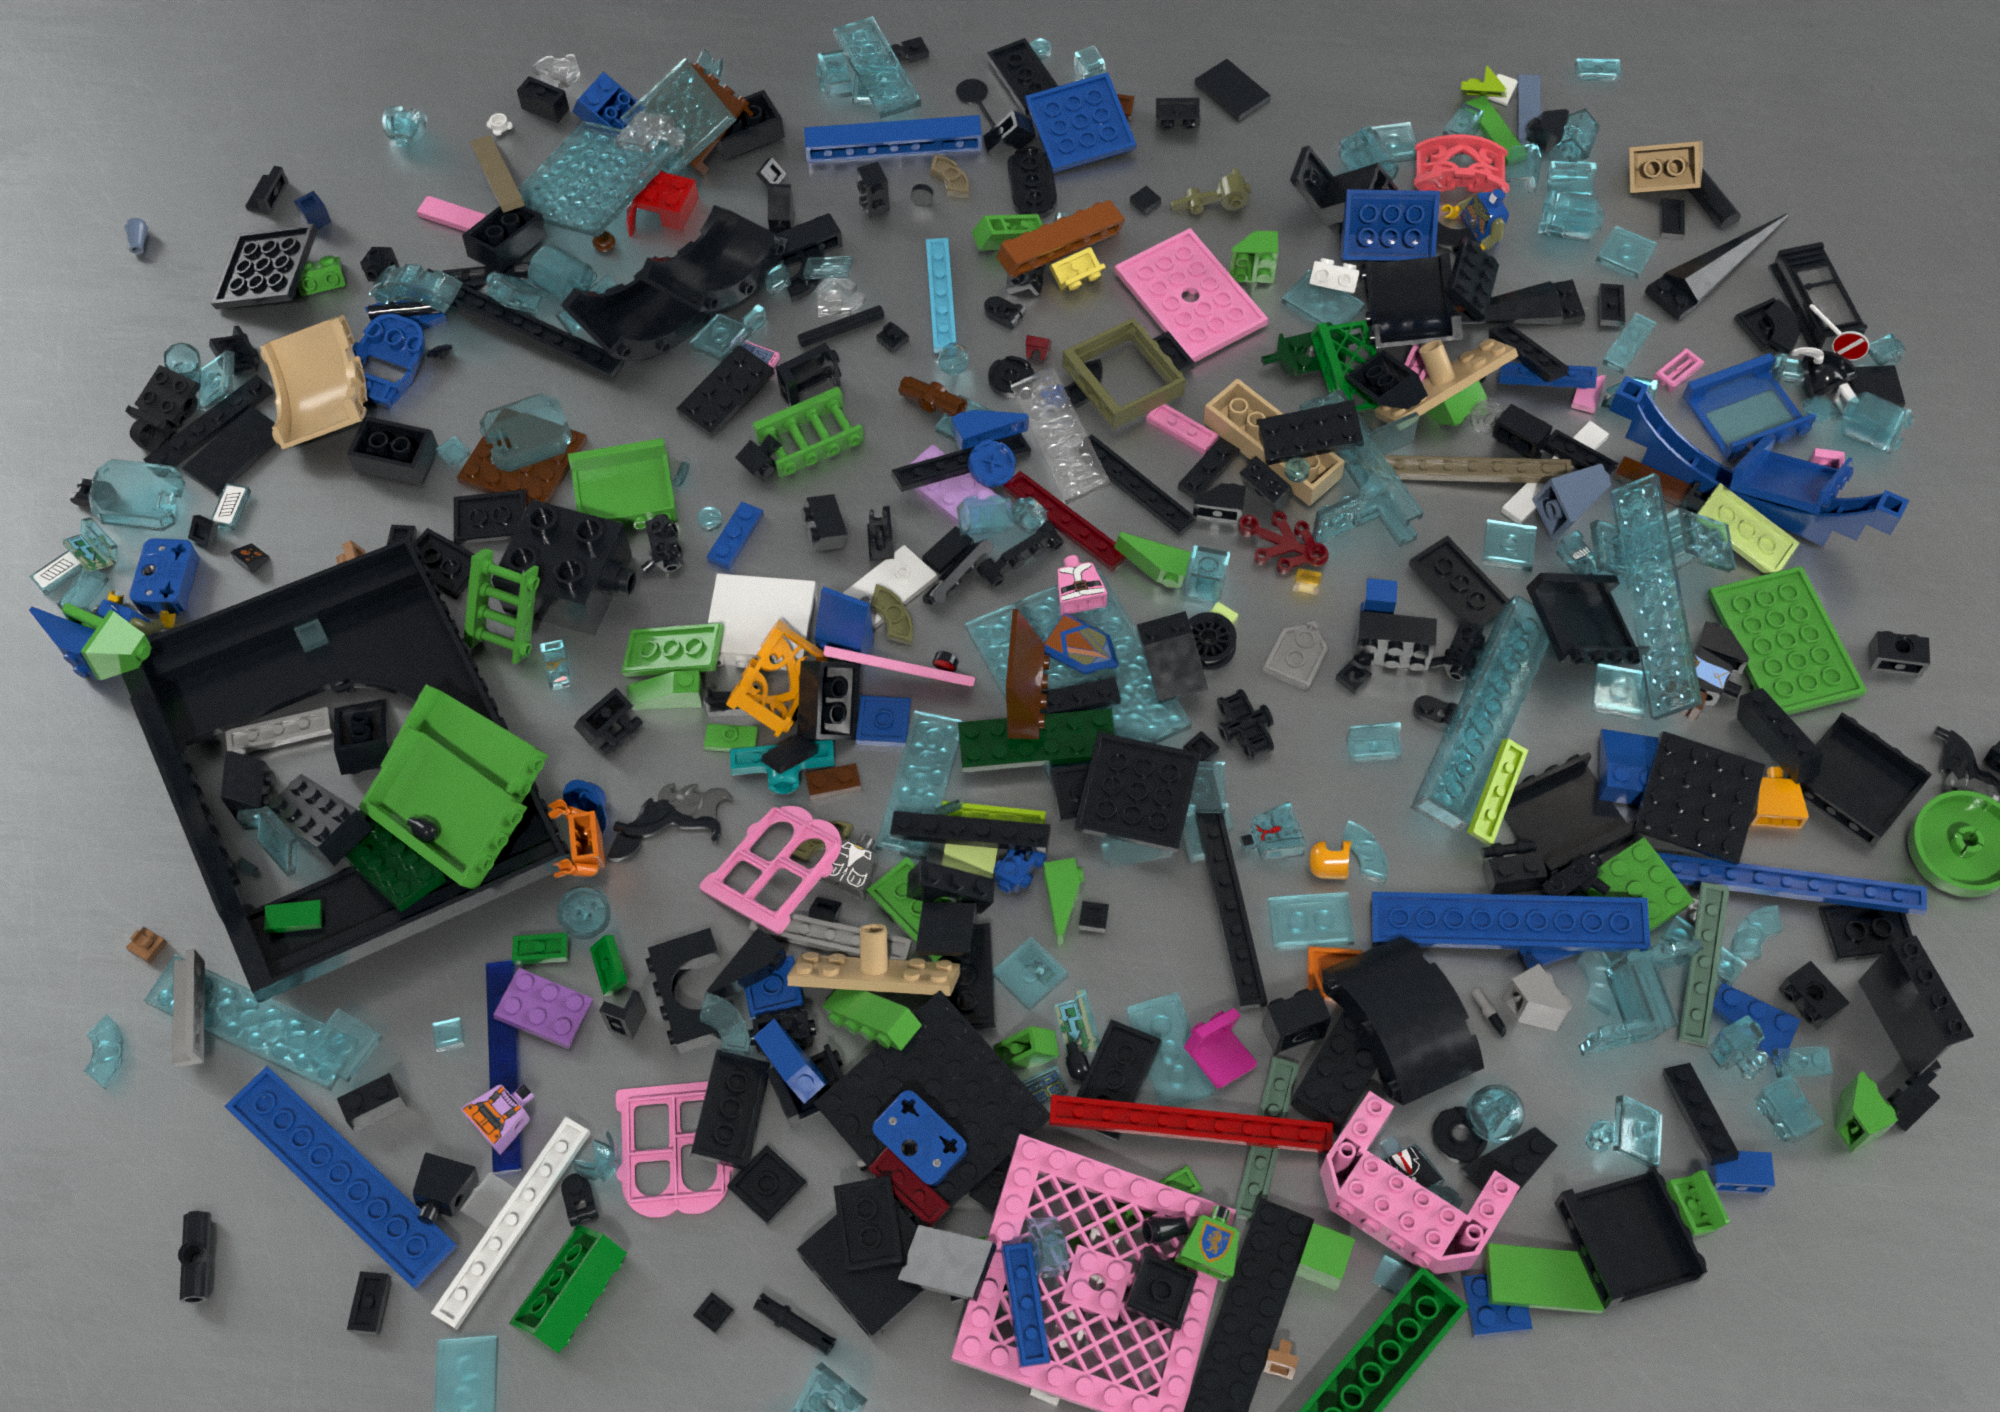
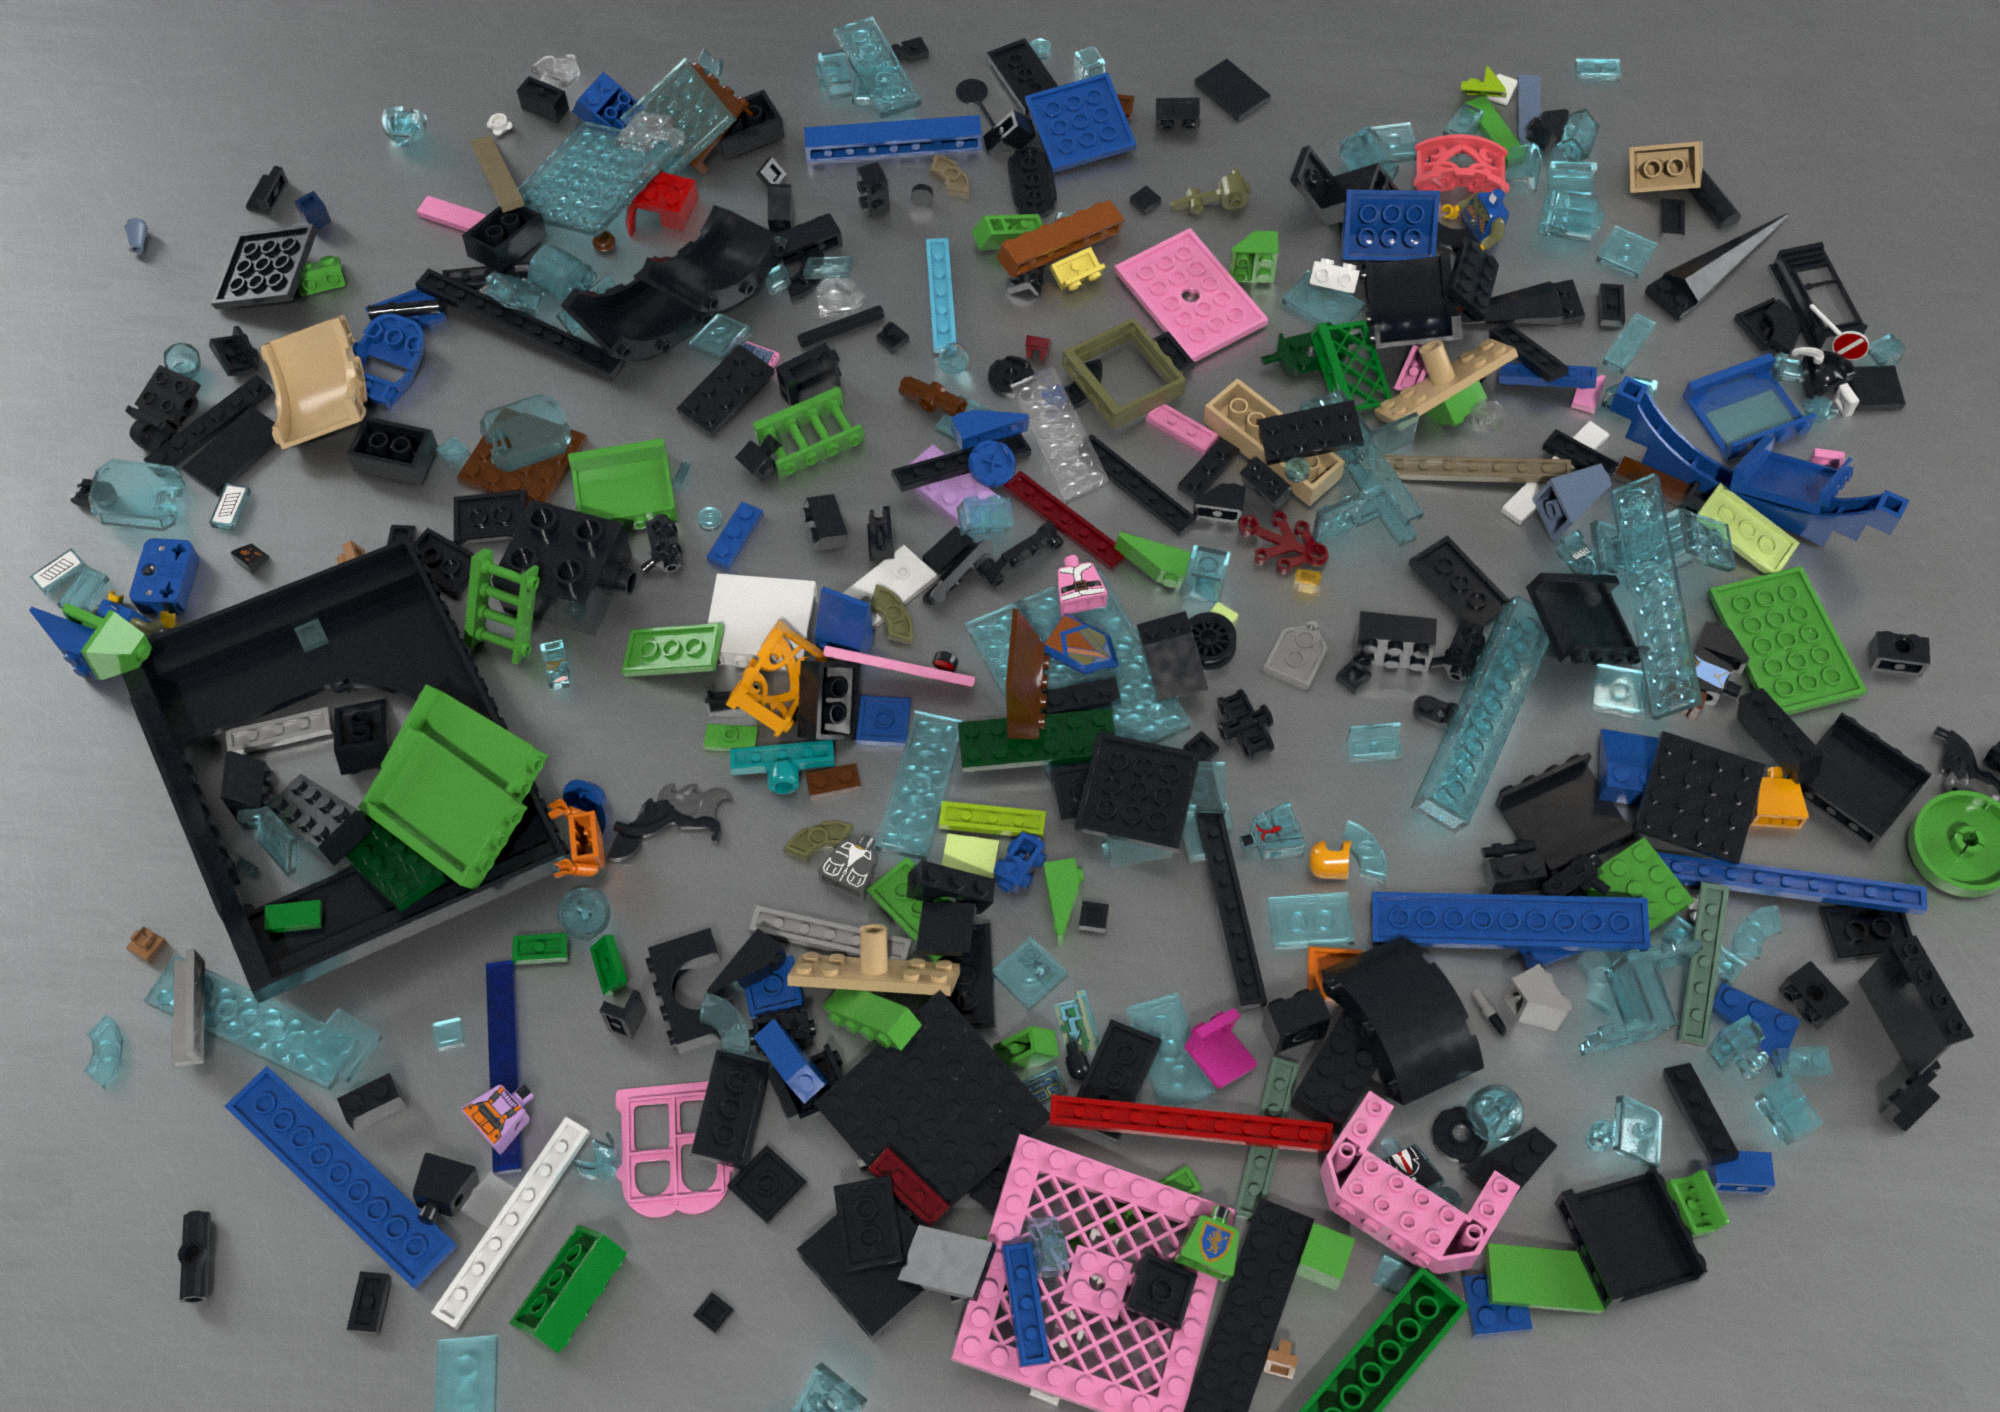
clear light blue panel [63,517,118,572] -> none
black plate [188,515,219,547] -> none
clear light blue tile [198,350,235,412] -> none
black brick [360,247,400,283] -> none
clear light blue brick [369,264,463,313] -> none
black cylinder [407,817,439,842] -> none
black plant [426,344,453,359] -> none
medium lavender plate [493,968,593,1049] -> none
black plate [561,1173,599,1227] -> none
black brick [574,688,643,756] -> none
bright green slope [626,670,703,710] -> none
bright pink window [699,806,842,934] -> none
clear light blue tile [742,304,767,337] -> none
black pin [753,1293,837,1356] -> none
black tile [762,735,818,774] -> none
black tile [808,897,842,923] -> none
blue axle [872,1090,968,1187] -> none
black plate [890,811,1051,853] -> none
clear light blue piece [931,800,968,815] -> none
black plate [984,296,1027,329] -> none
clear light blue head [1011,497,1047,533] -> none
black cone [1142,1216,1188,1246] -> none
black slope [1345,350,1428,409] -> none
blue panel [1360,578,1397,614] -> none
lime plate [1467,738,1529,845] -> none
clear light blue tile [1482,519,1537,572] -> none
black brick [1492,404,1553,459] -> none
bright pink tile [1654,348,1704,392] -> none
bright green slope [1835,1071,1898,1152] -> none
clear light blue cylinder [1840,391,1915,454] -> none

